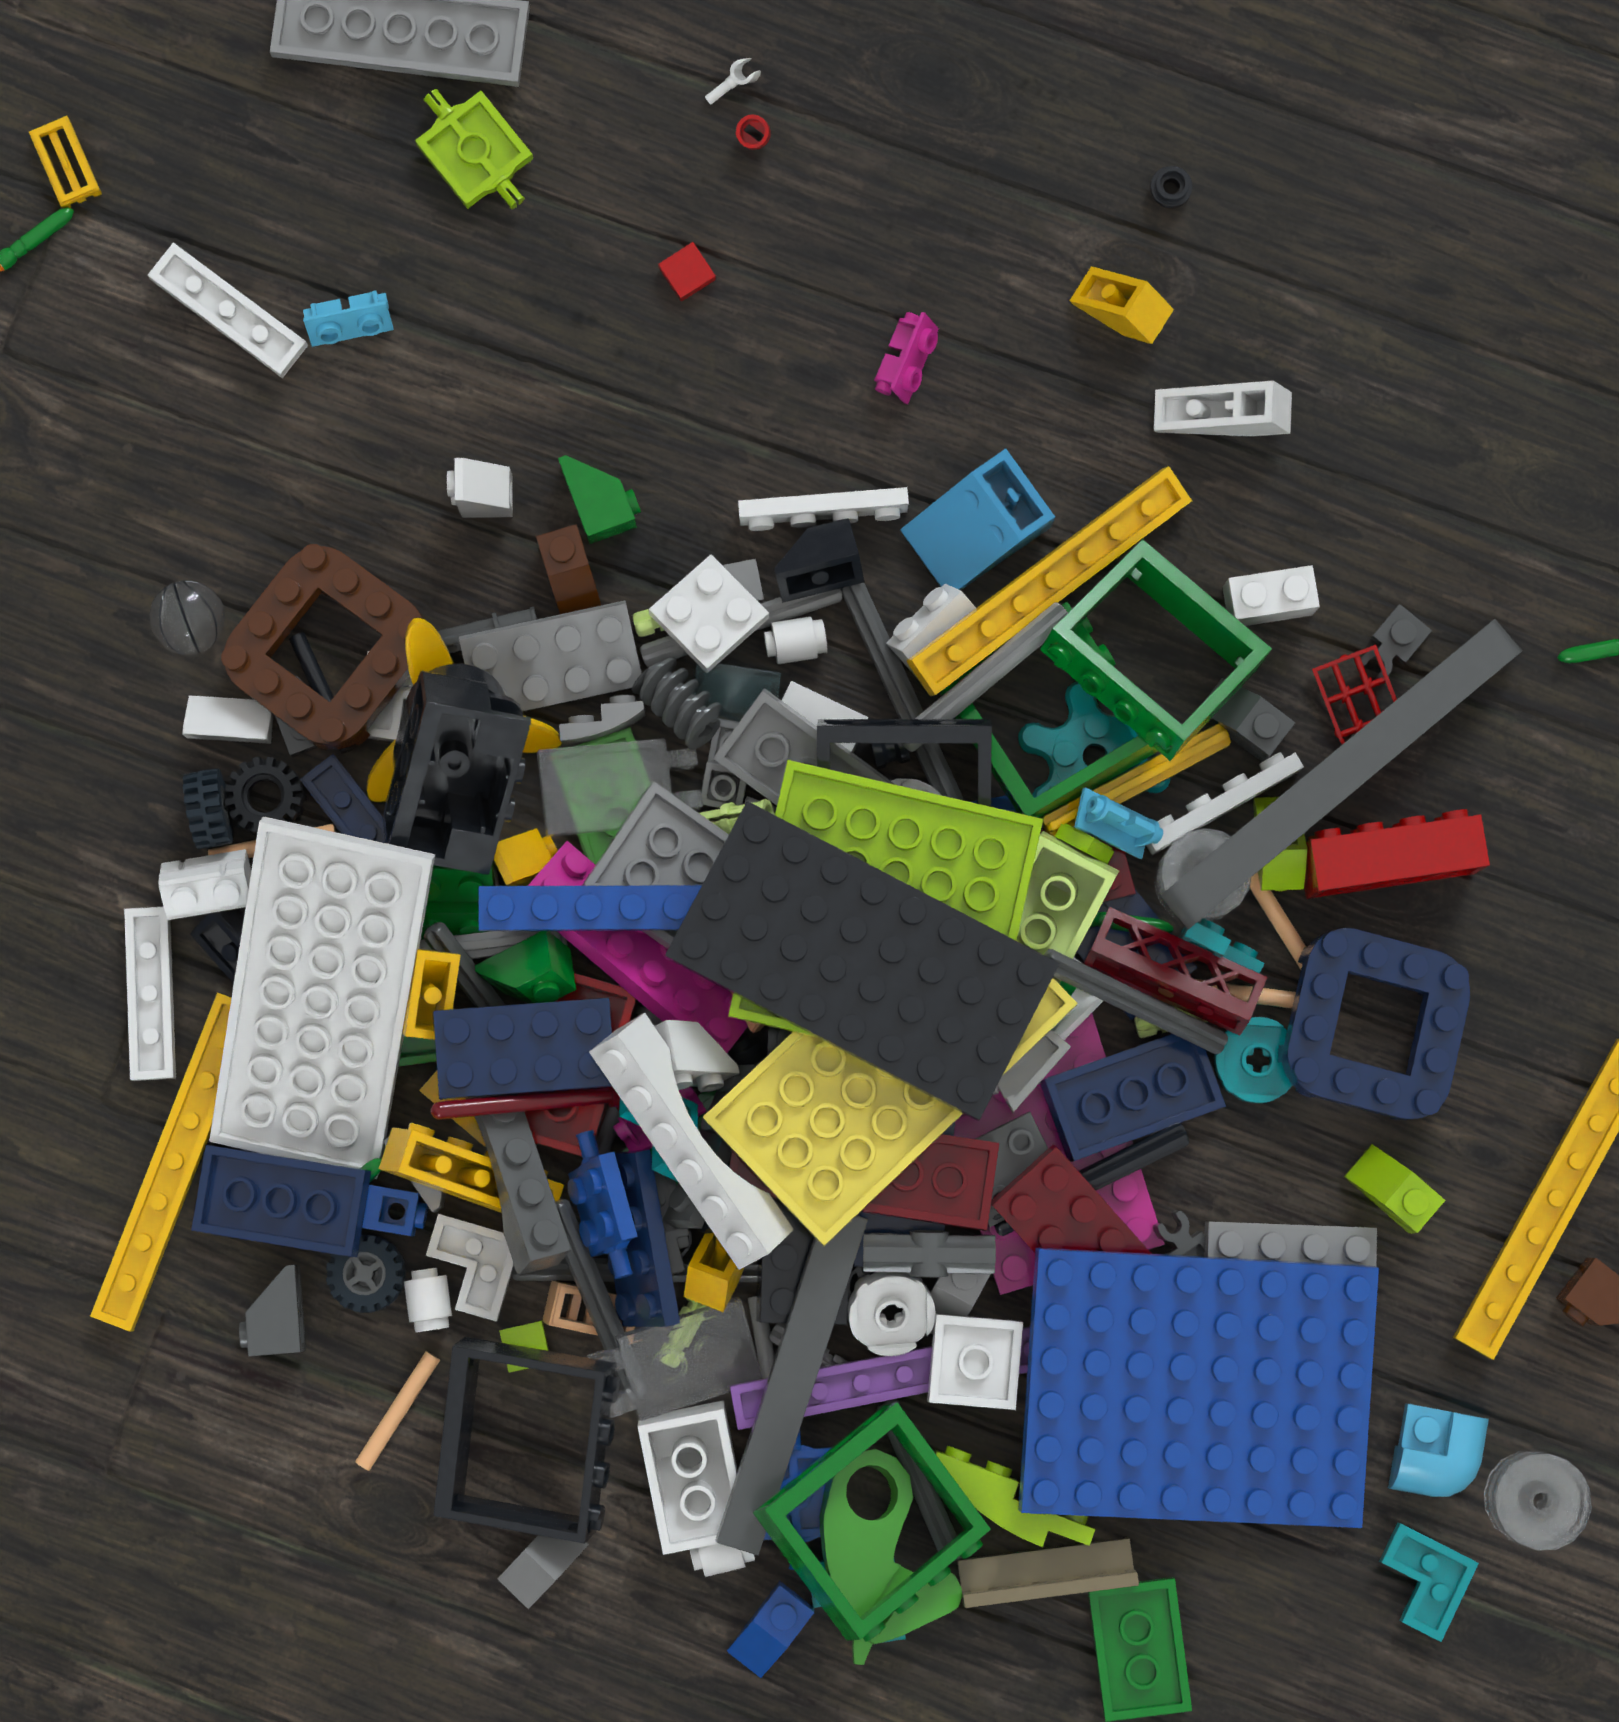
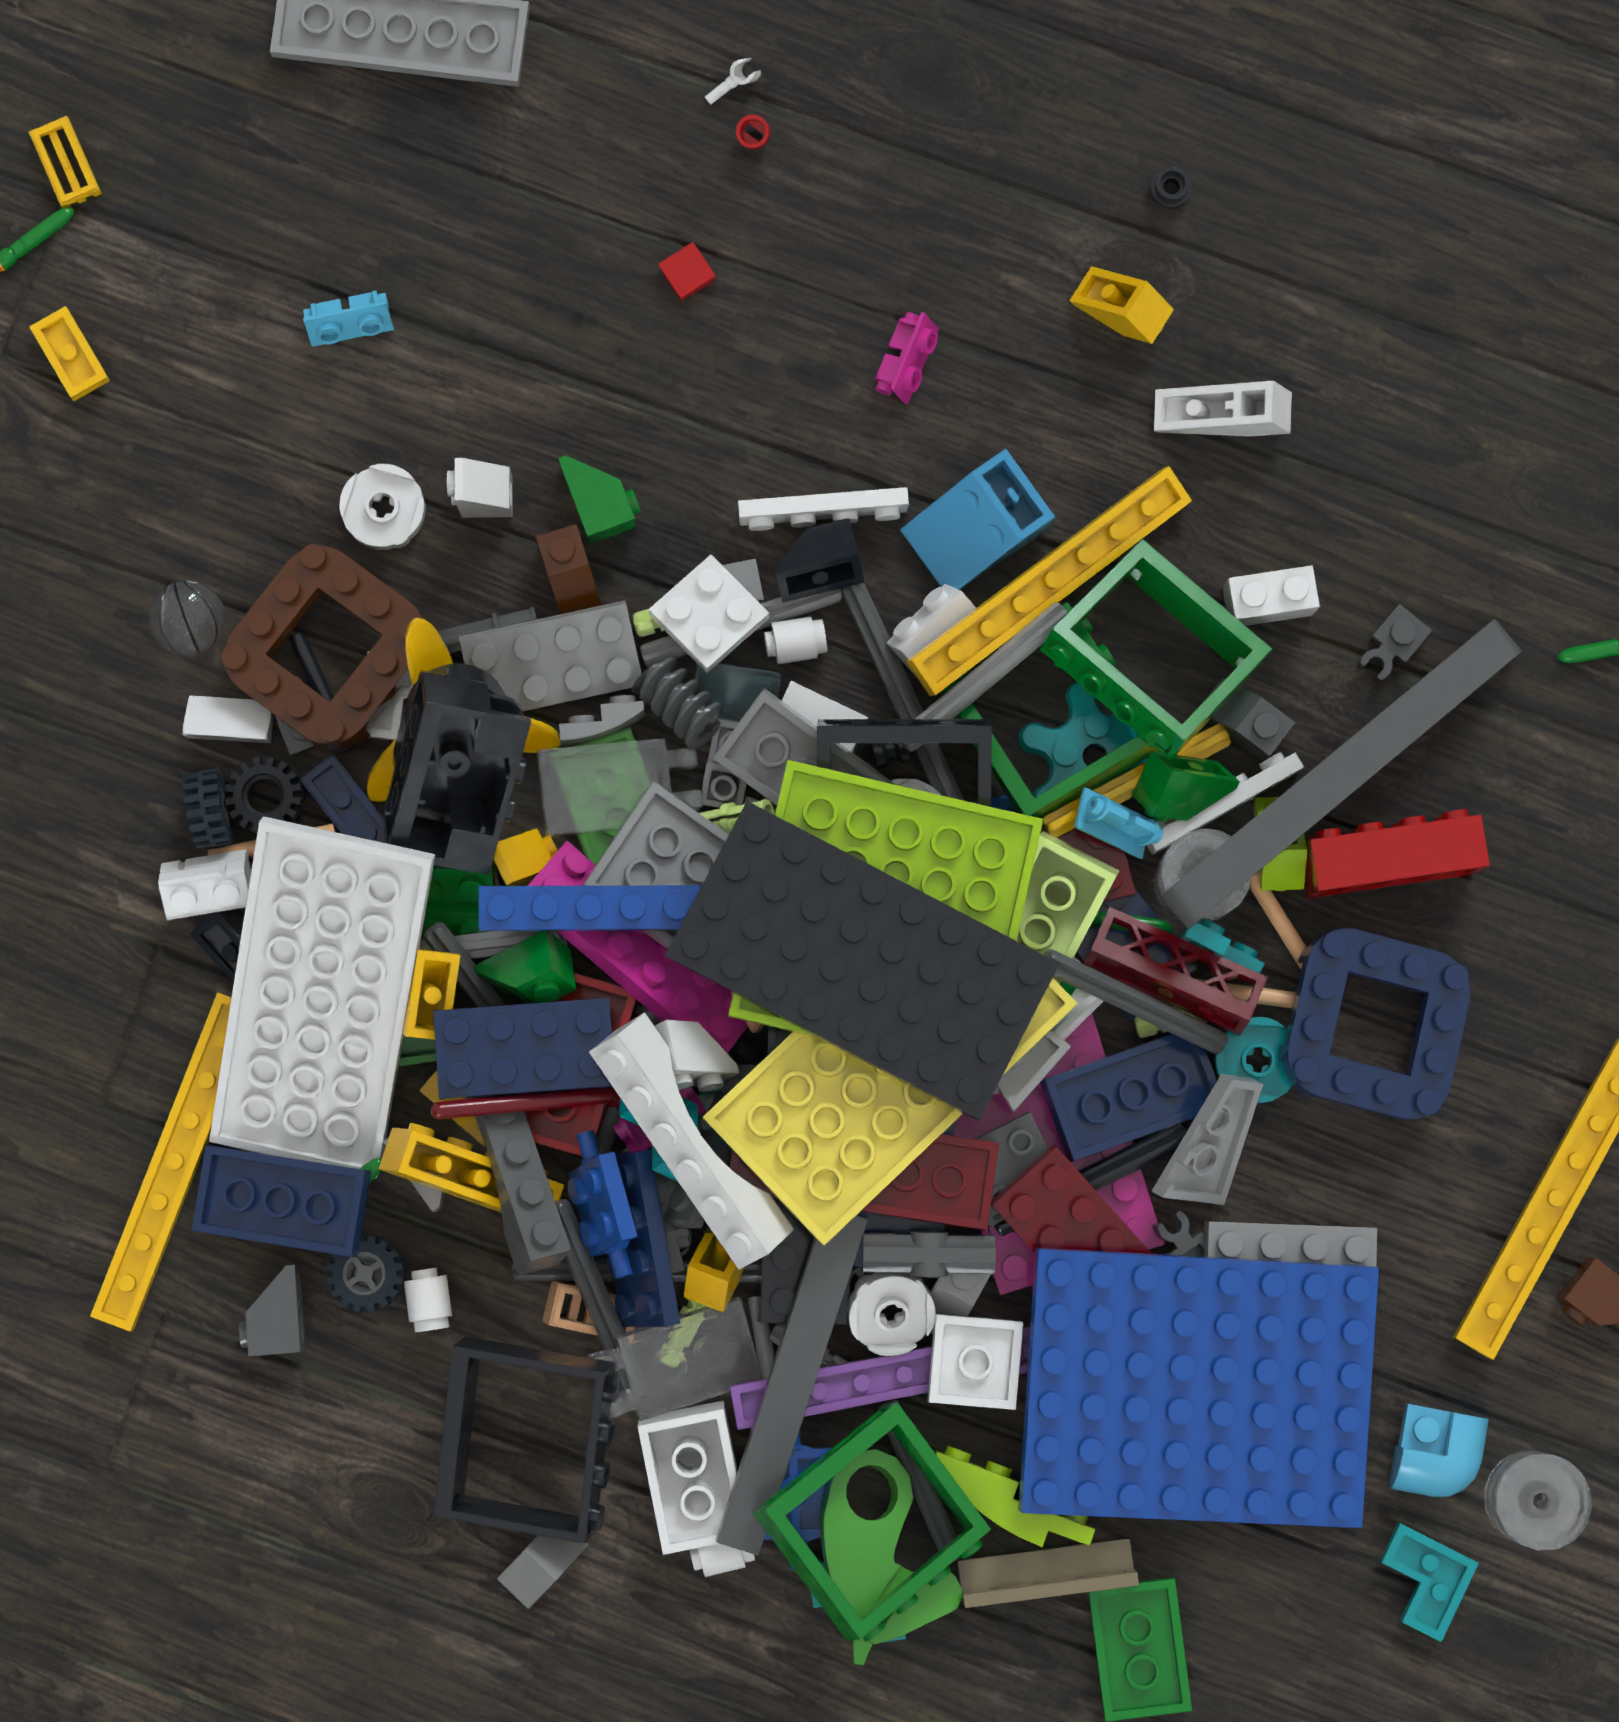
white plate [124,907,176,1081] -> none
white plate [148,243,308,378] -> none
light nougat bar [355,1351,440,1471] -> none
blue brick [362,1185,428,1236] -> none
lime plate [415,89,533,209] -> none
white plate [426,1214,514,1322] -> none
lime tile [499,1320,549,1373] -> none
blue slope [727,1581,814,1678] -> none
lime tile [1055,823,1114,864] -> none
red window [1312,644,1397,745] -> none
lime slope [1344,1144,1446,1233] -> none
none -> yellow plate [29,306,110,401]
none -> white plate [339,464,426,550]
none -> green slope [1132,750,1240,822]
none -> light grey wing [1152,1074,1263,1205]

